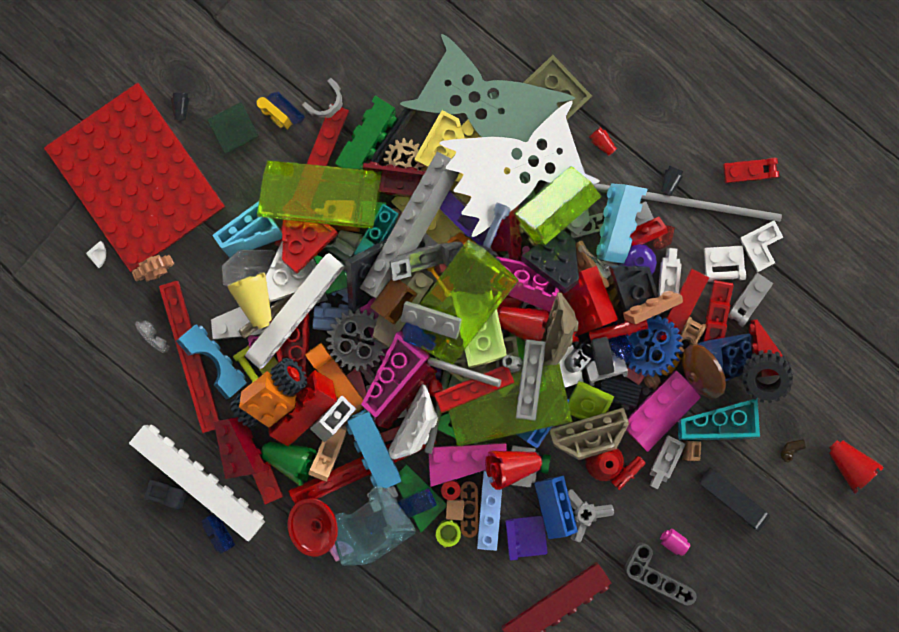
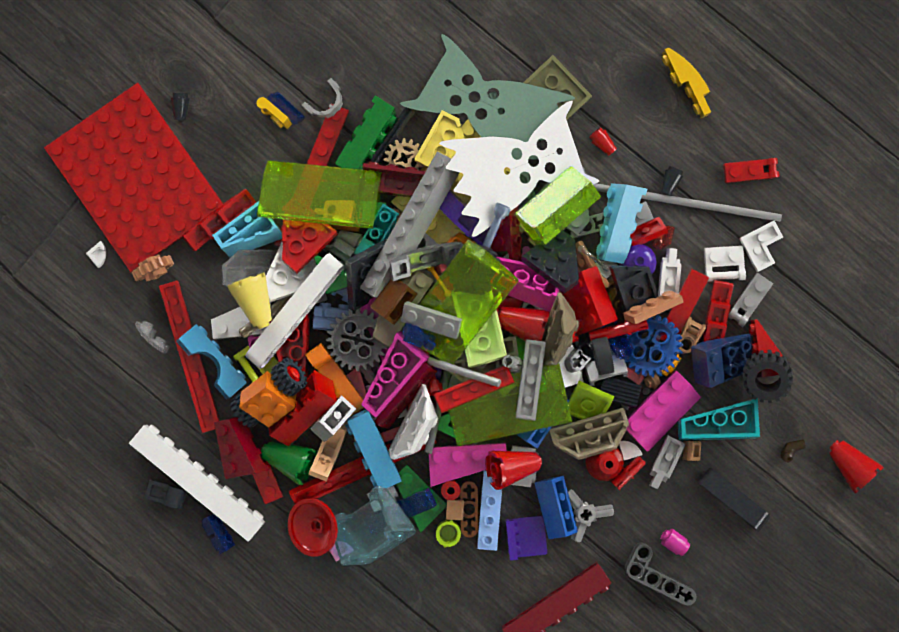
clear green plate [207,102,259,154] -> none
green tile [540,454,551,474] -> none
reddish brown dish [682,344,726,399] -> none
none -> red slope [182,189,257,251]
none -> white tile [619,441,642,460]
none -> yellow slope [662,48,711,118]

